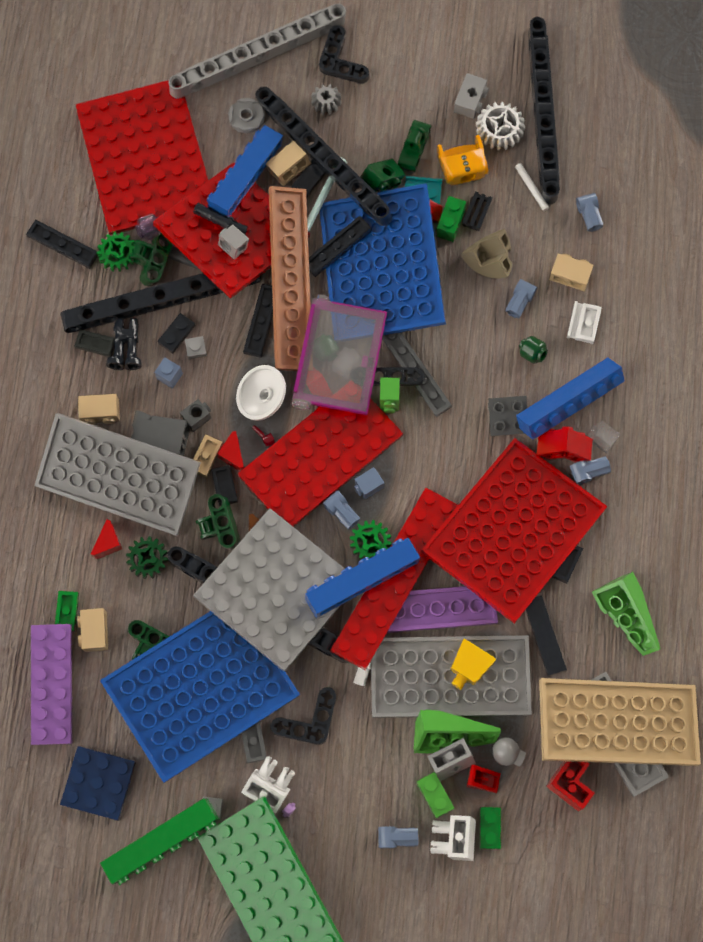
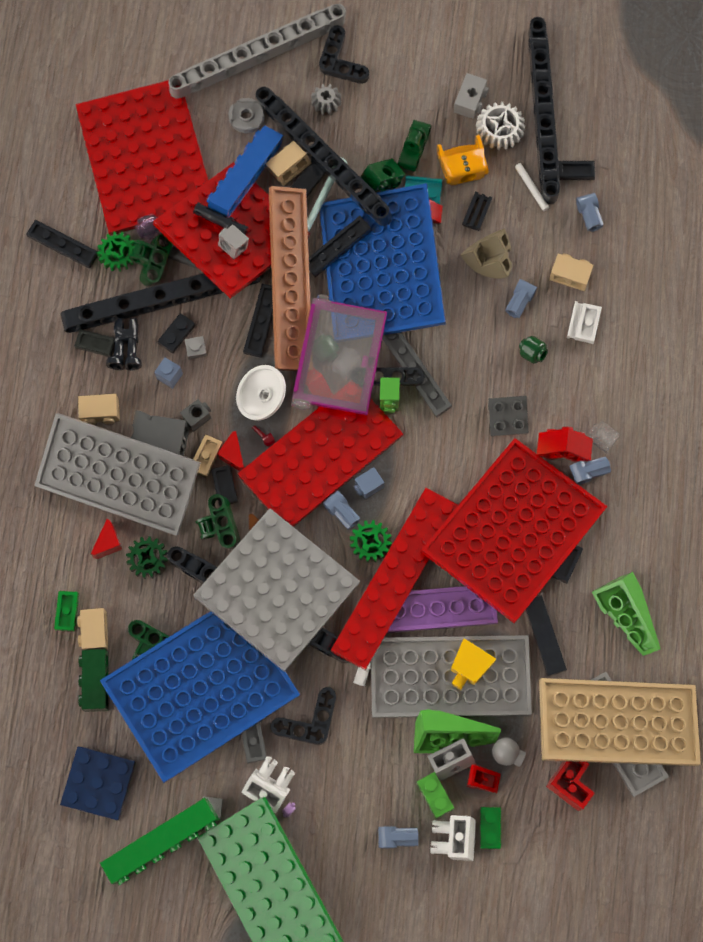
medium lavender plate [31,624,72,745] -> none
blue brick [305,538,420,619] -> none
green brick [436,196,466,242] -> none
blue brick [516,357,625,440] -> none
none -> dark green brick [78,649,109,712]
none -> black tile [558,161,595,180]

